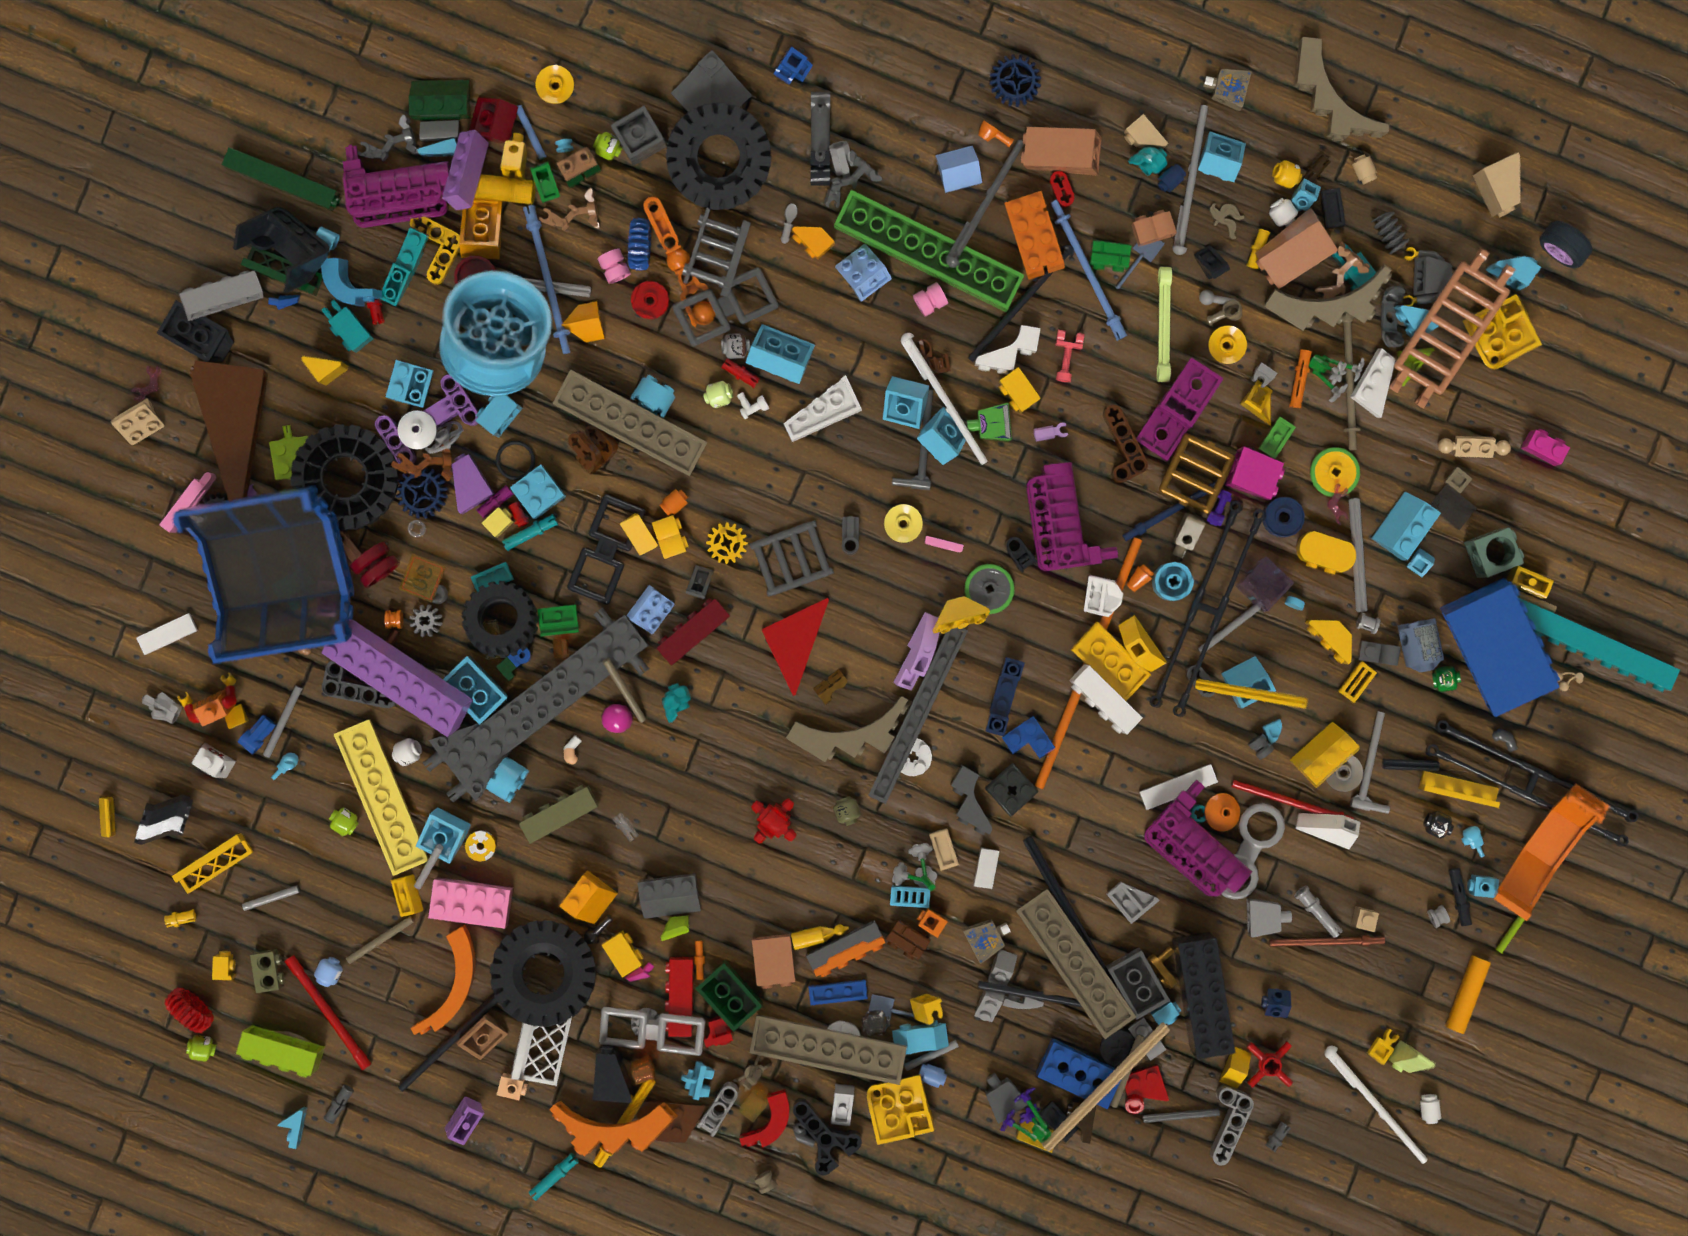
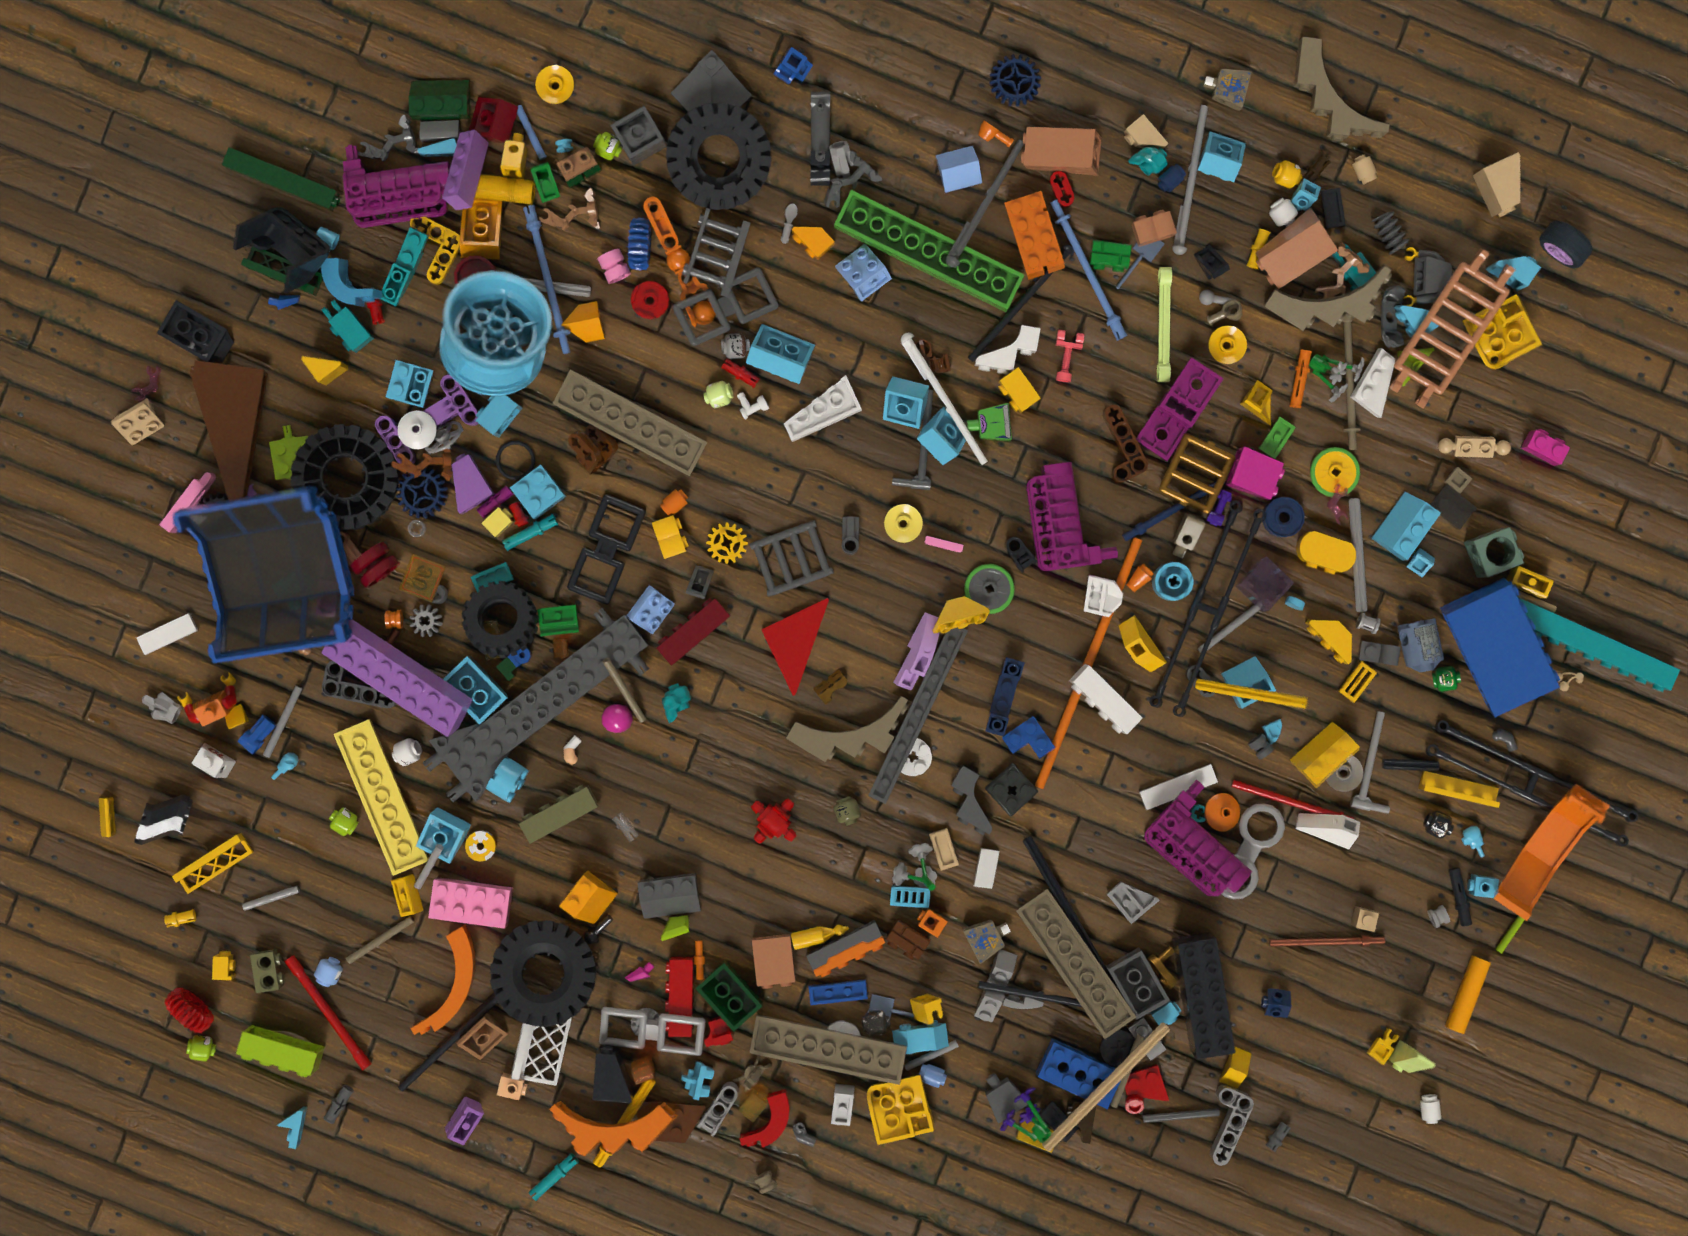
light grey brick [179,271,263,321] -> none
yellow brick [602,930,644,978] -> none
yellow slope [619,513,658,556] -> none
medium azure brick [630,375,675,418] -> none
black beam [793,1098,862,1176] -> none
bright pink wheel [913,282,948,317] -> none
lavender bar [1033,423,1068,442] -> none
yellow tile [1070,622,1151,701] -> none
dark tan piece [1209,204,1244,240] -> none
light grey torso [1247,899,1292,937] -> none
red bar [1247,1041,1293,1088] -> none
light grey tile [1252,363,1277,388] -> none
light grey pin [1294,886,1343,938] -> none
white bar [1324,1046,1428,1164] -> none

